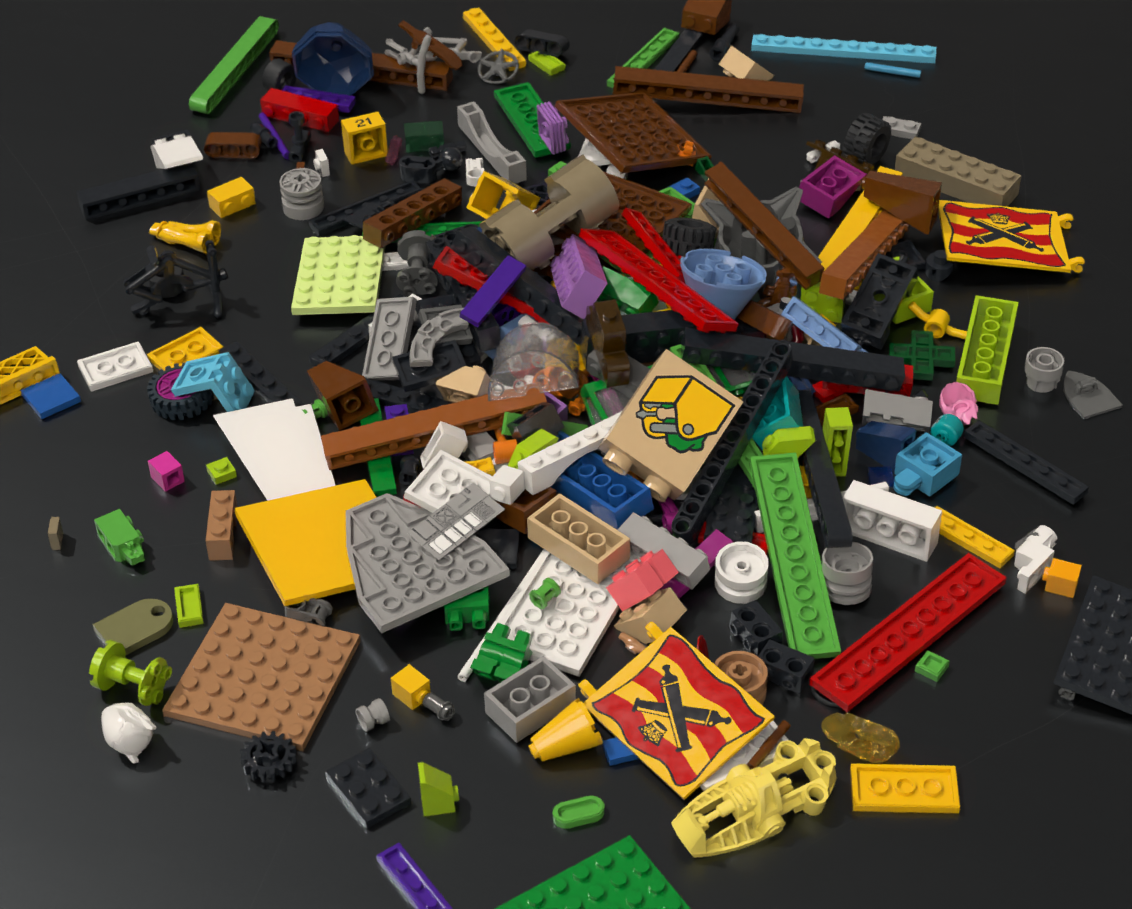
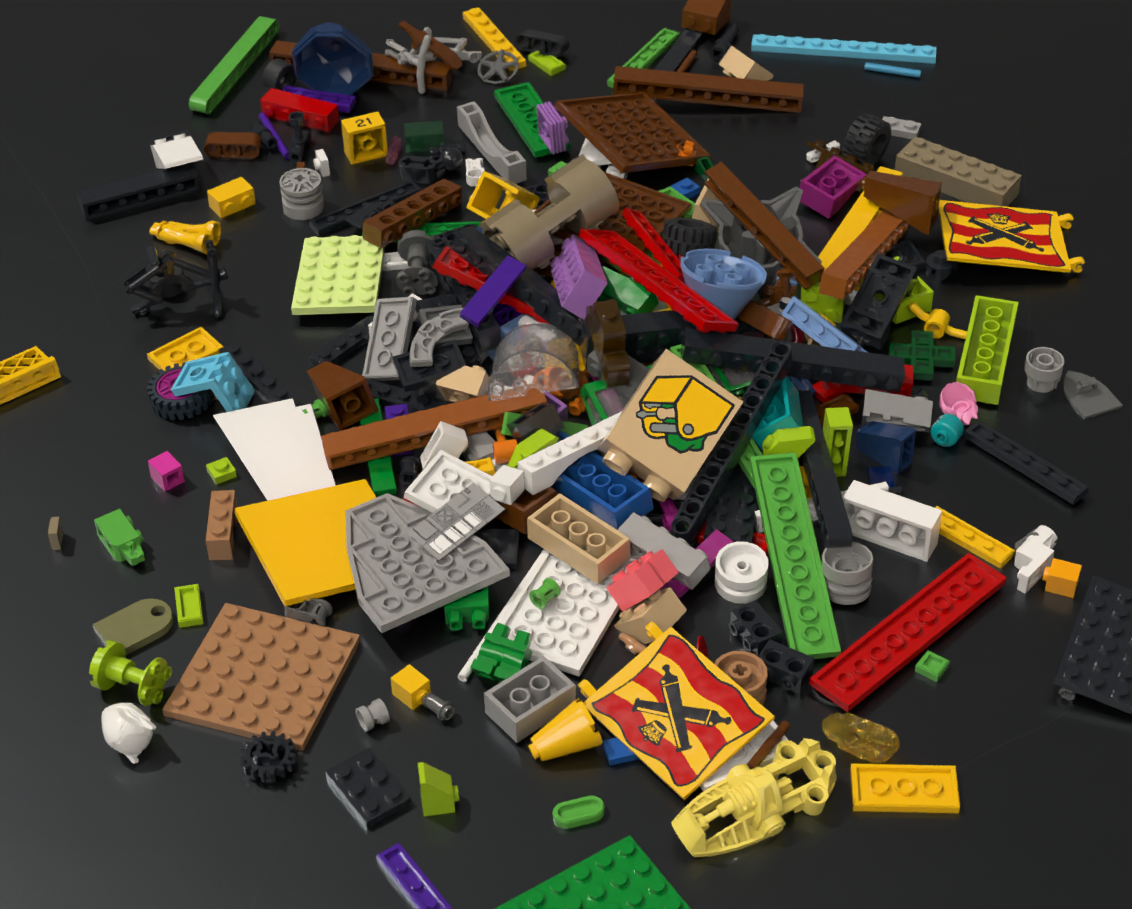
blue tile [21,373,81,419] -> none
white tile [77,341,153,392] -> none
dark azure brick [893,432,962,497] -> none

